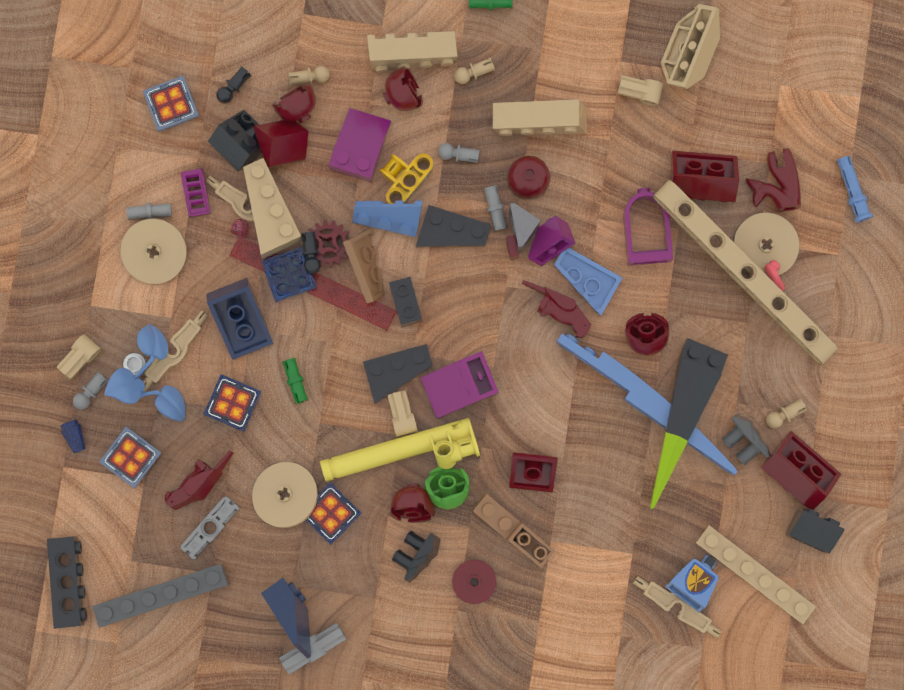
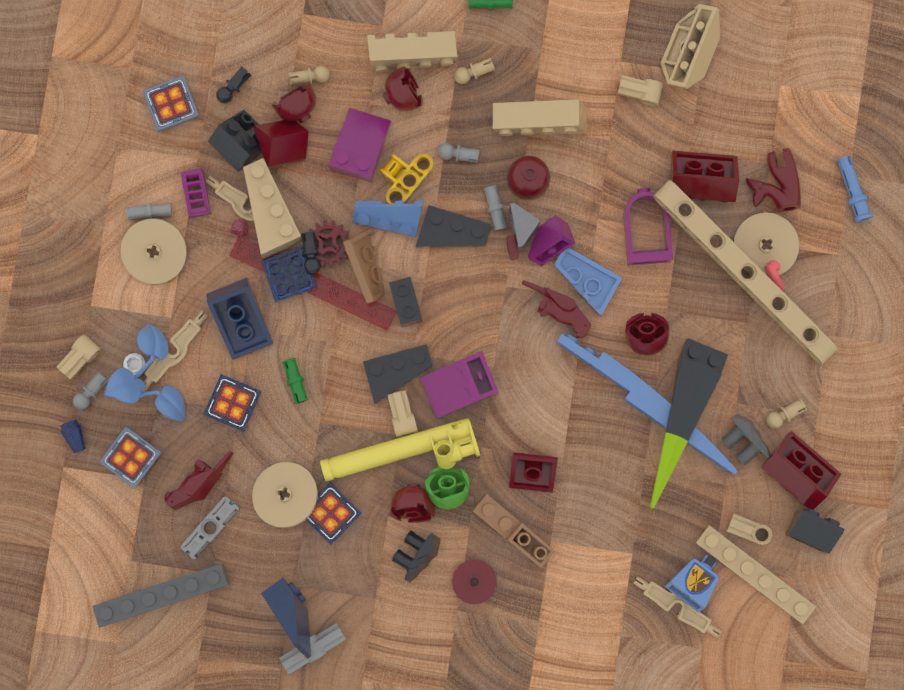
black brick [47,536,87,629] -> none
none -> tan piece [727,513,772,545]

